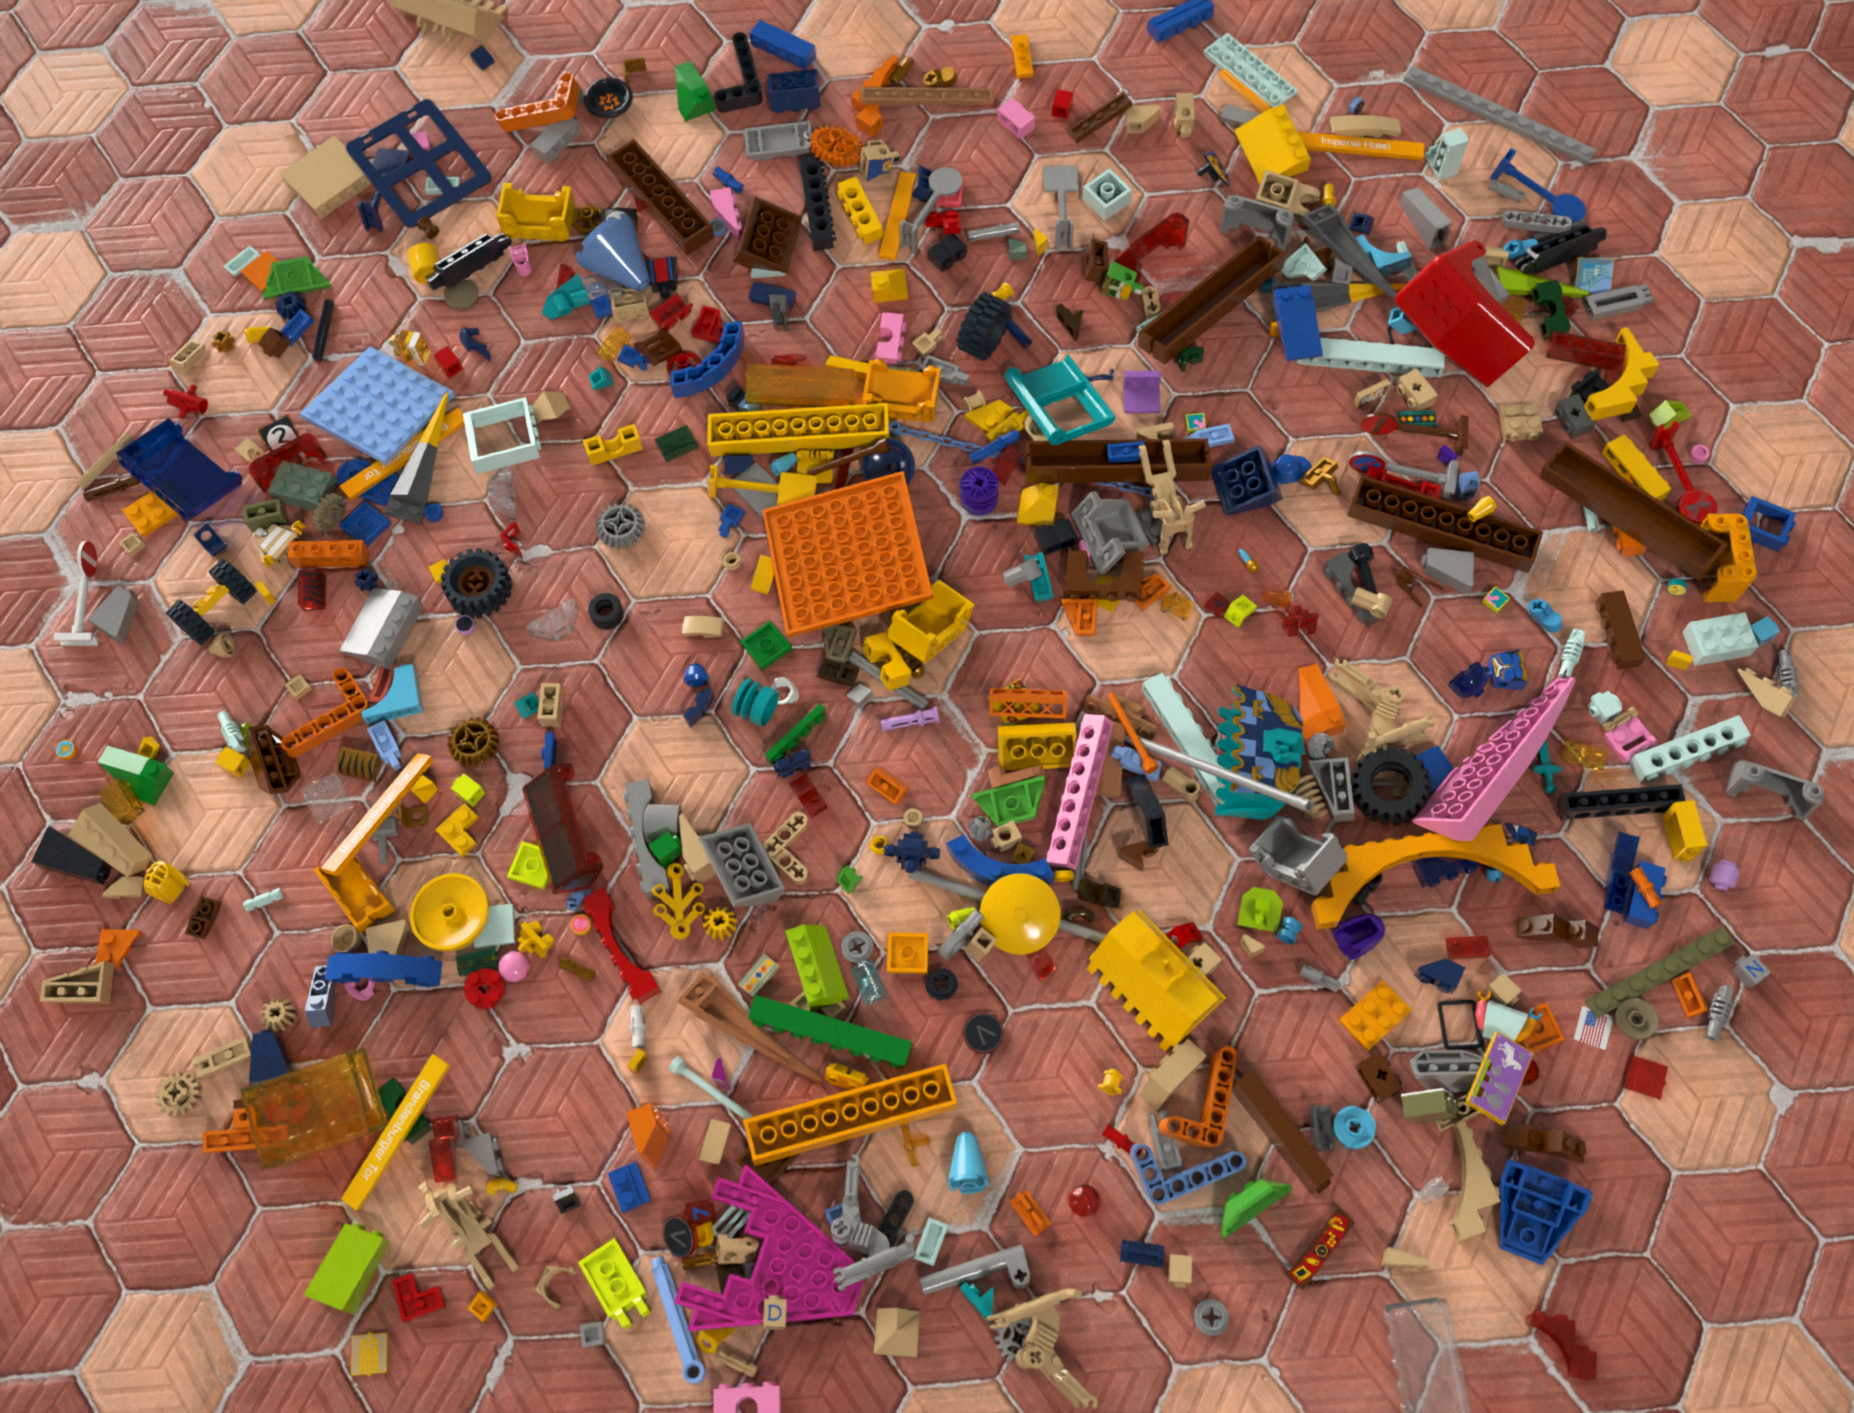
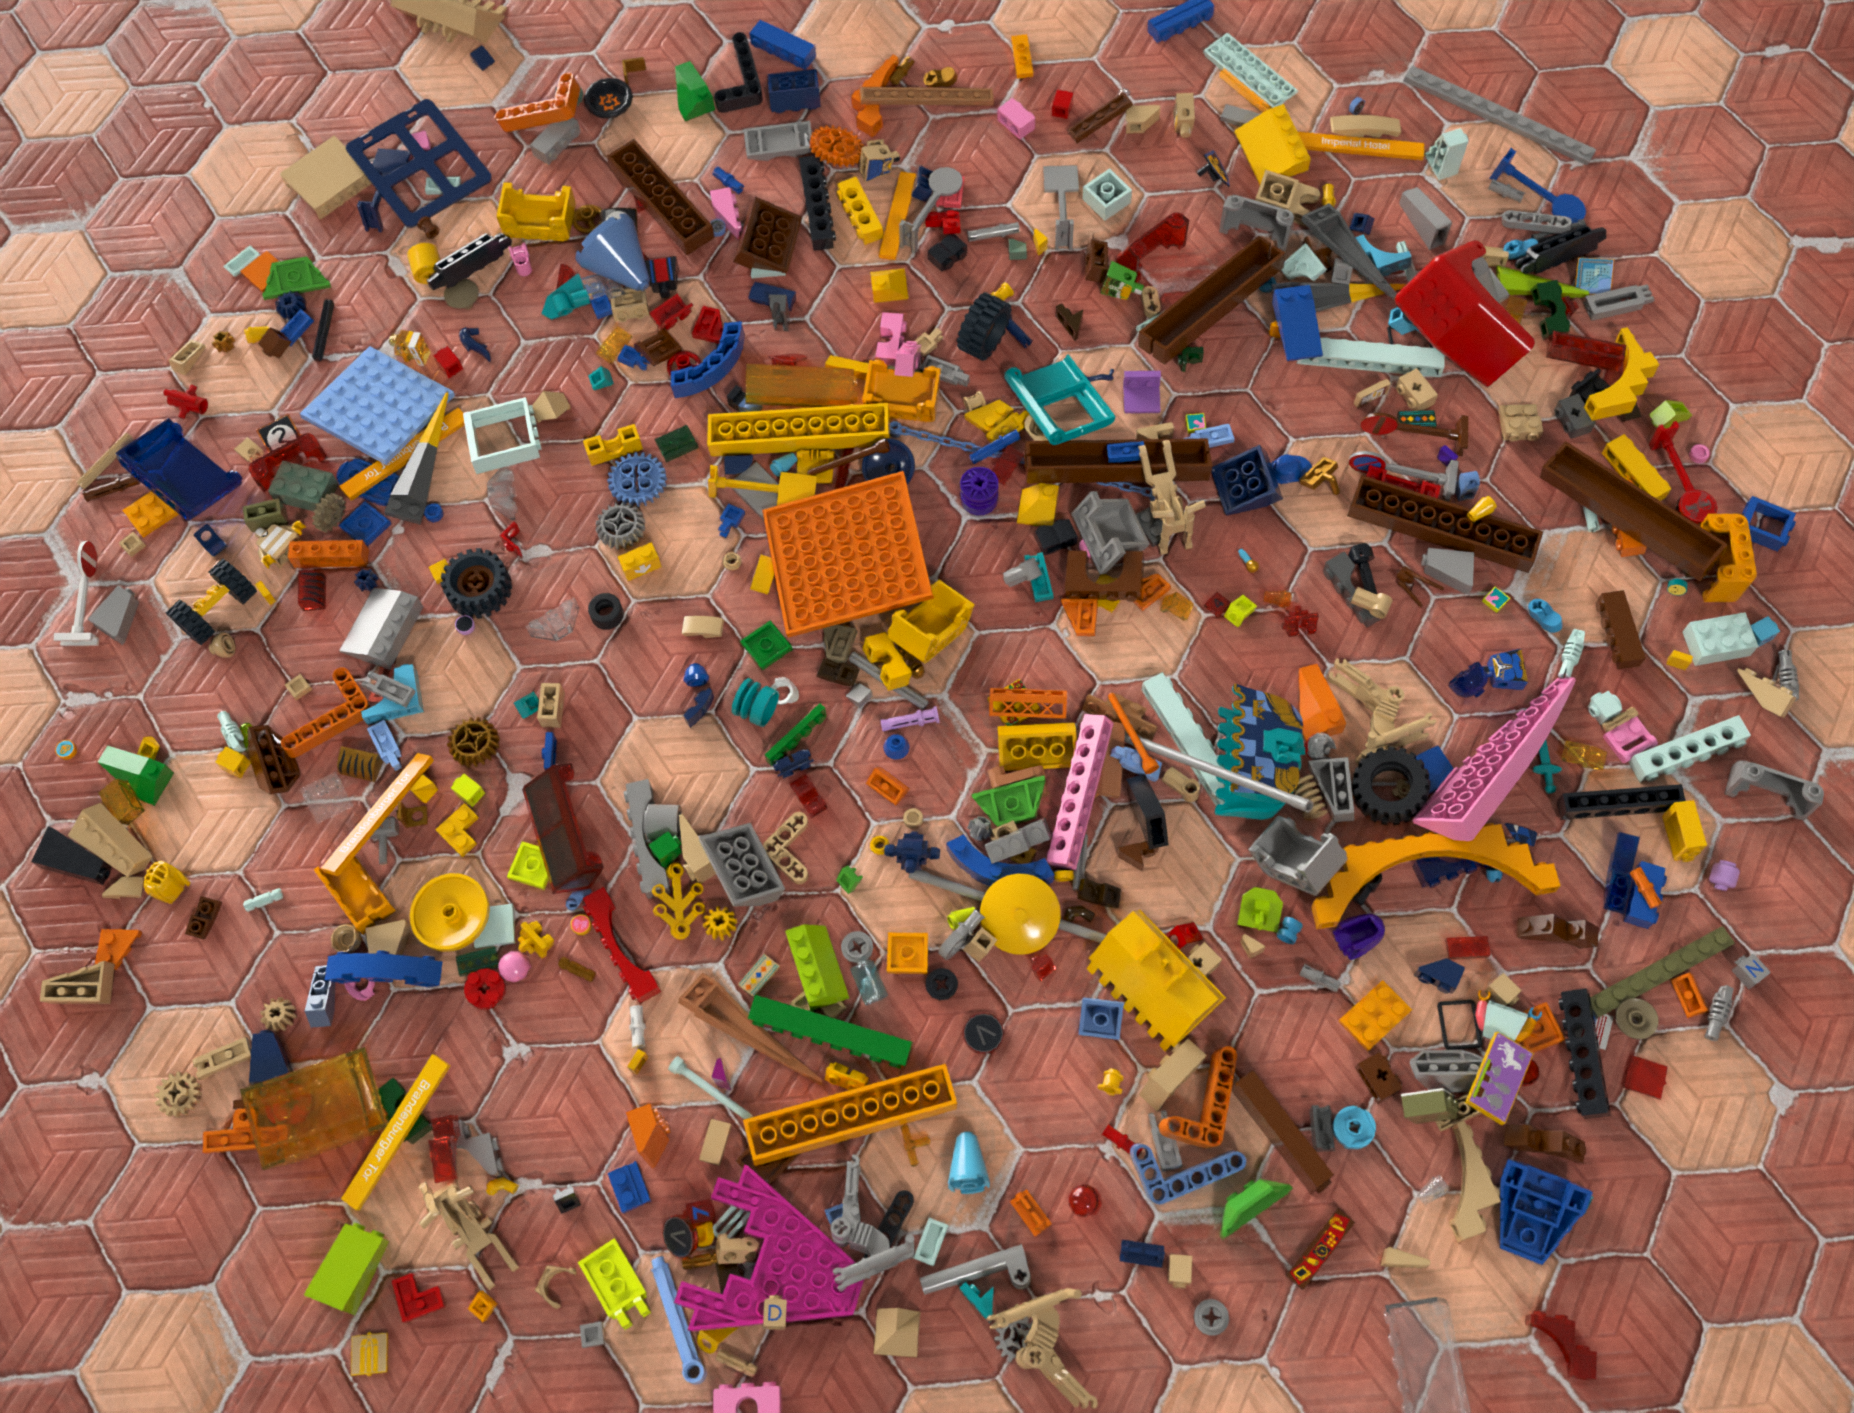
none -> light grey hinge [361,671,416,708]
none -> medium blue gear [607,452,667,507]
none -> yellow brick [617,542,662,581]
none -> blue cone [883,734,910,760]
none -> bright pink arch [895,341,921,377]
none -> light grey arch [984,818,1052,864]
none -> medium blue slope [1078,997,1124,1040]
none -> black brick [1559,988,1611,1119]

